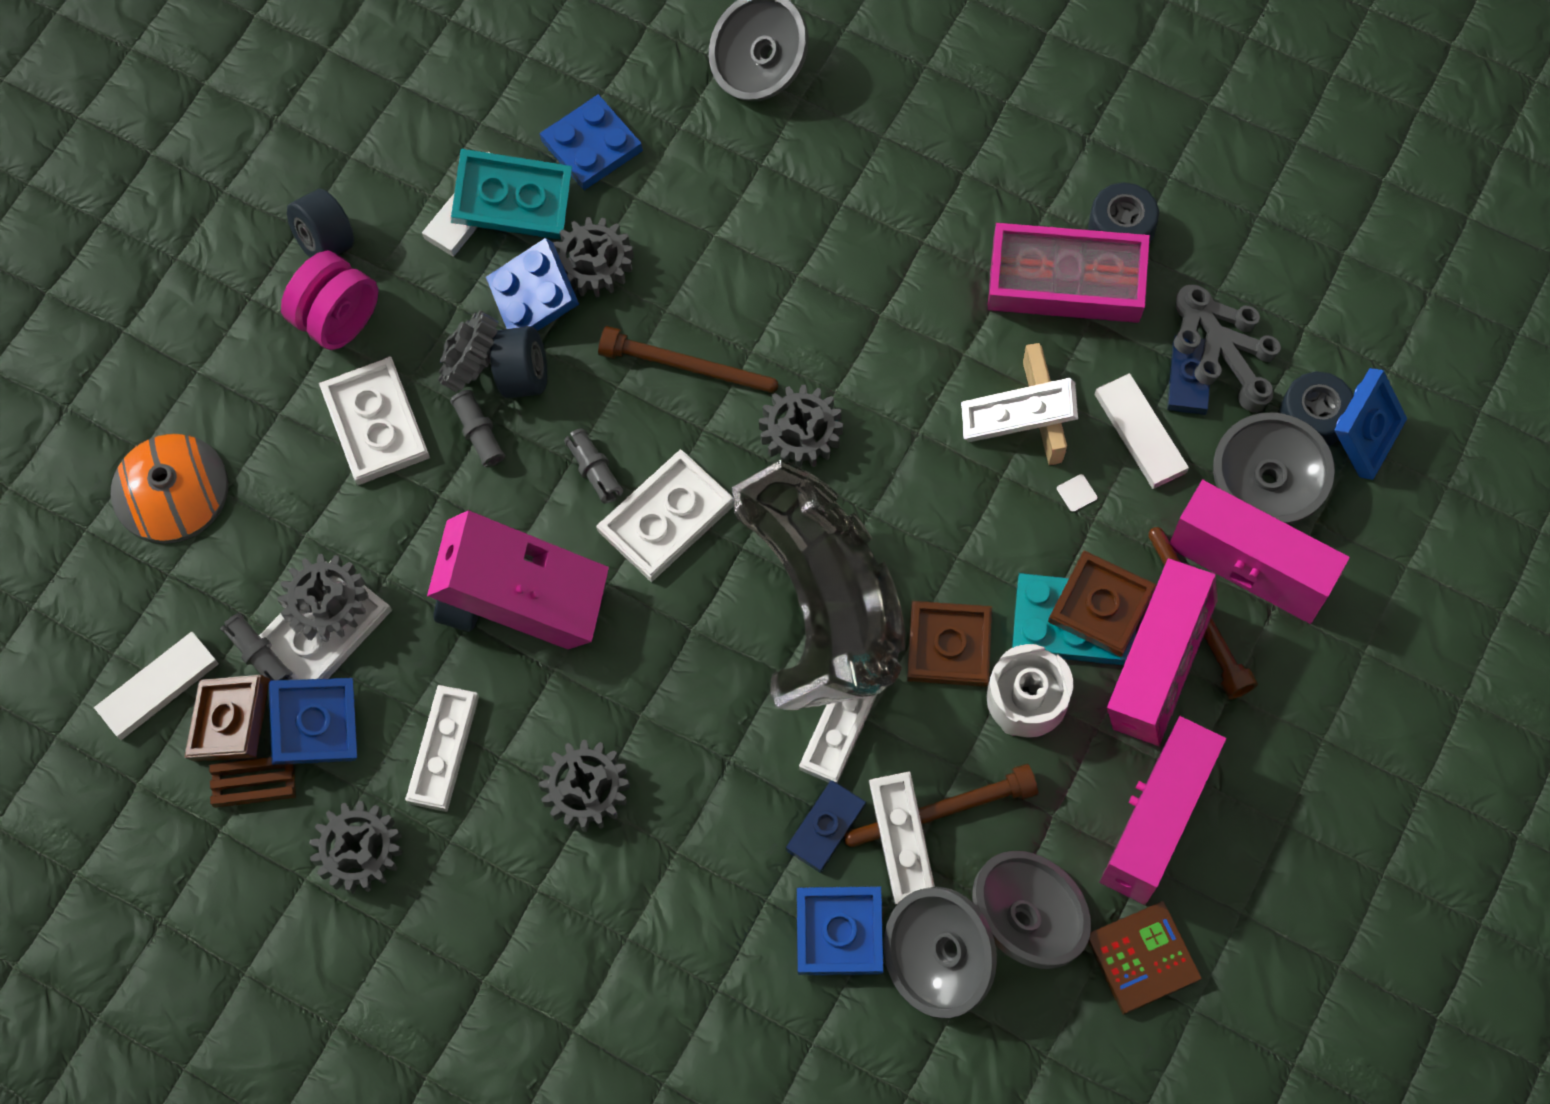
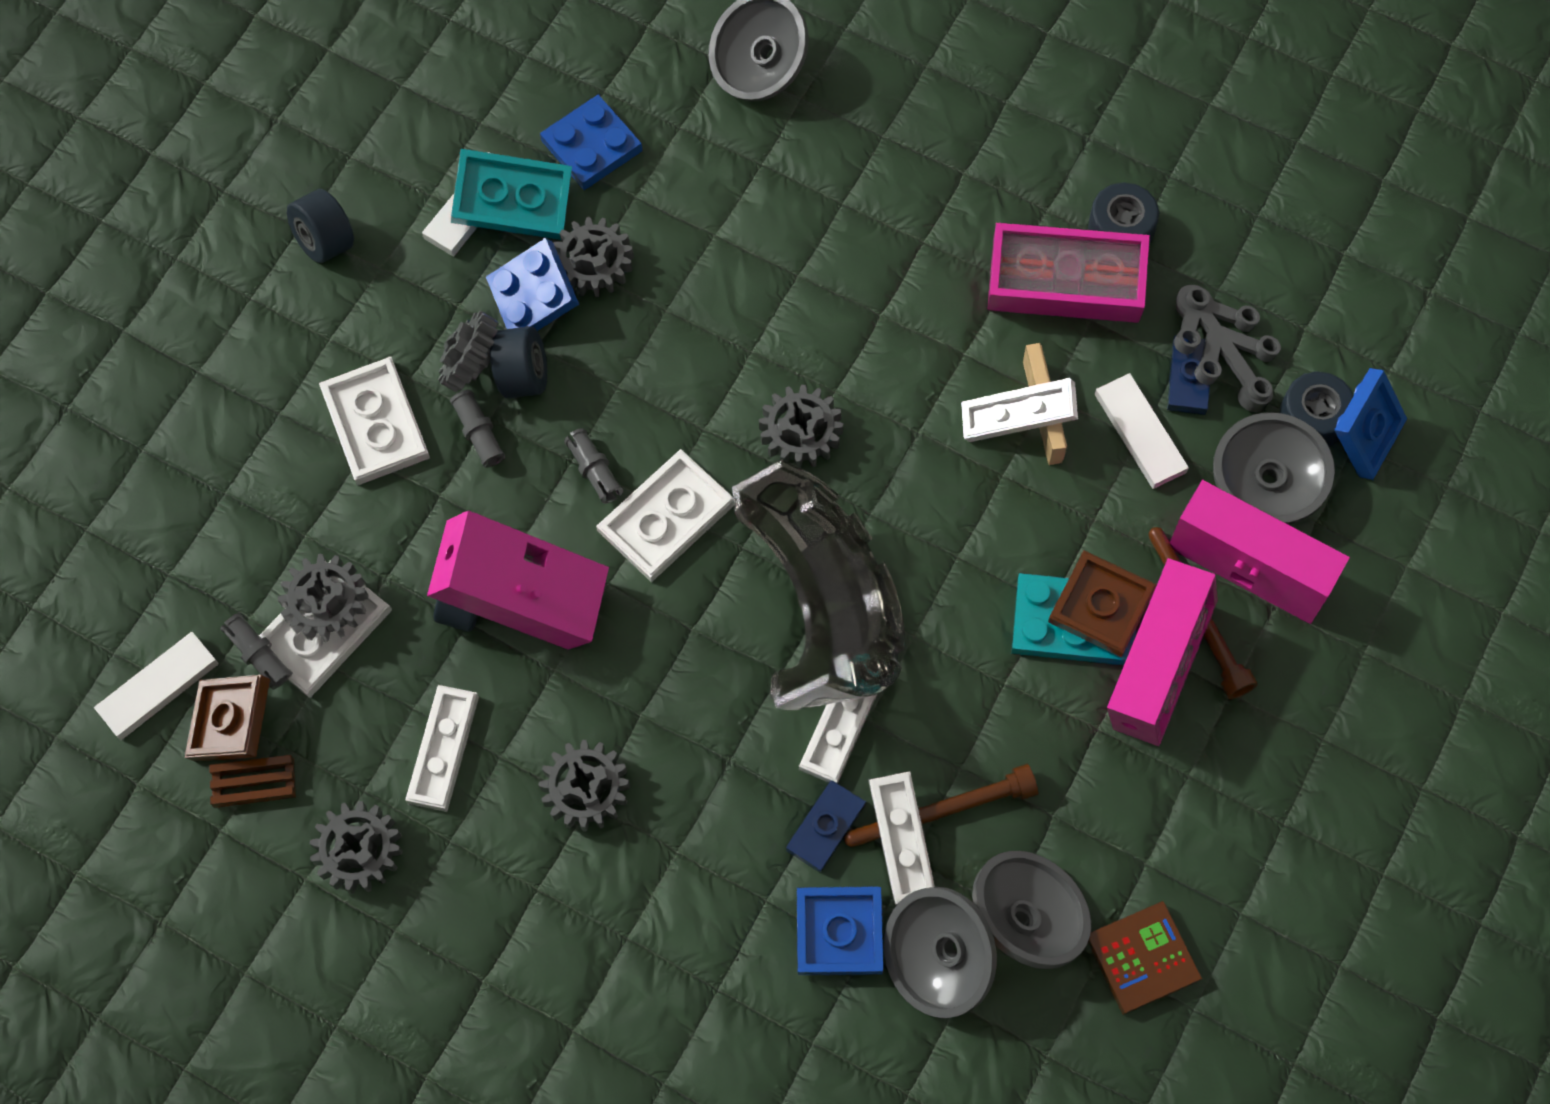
orange dish [111,434,229,544] -> none
blue plate [268,678,357,765] -> none
dark pink wheel [281,250,379,350] -> none
reddish brown piece [598,326,779,393] -> none
reddish brown tile [907,601,992,687] -> none
white brick [987,644,1073,737] -> none
white sticker [1057,474,1098,512] -> none
dark pink brick [1099,716,1227,905] -> none

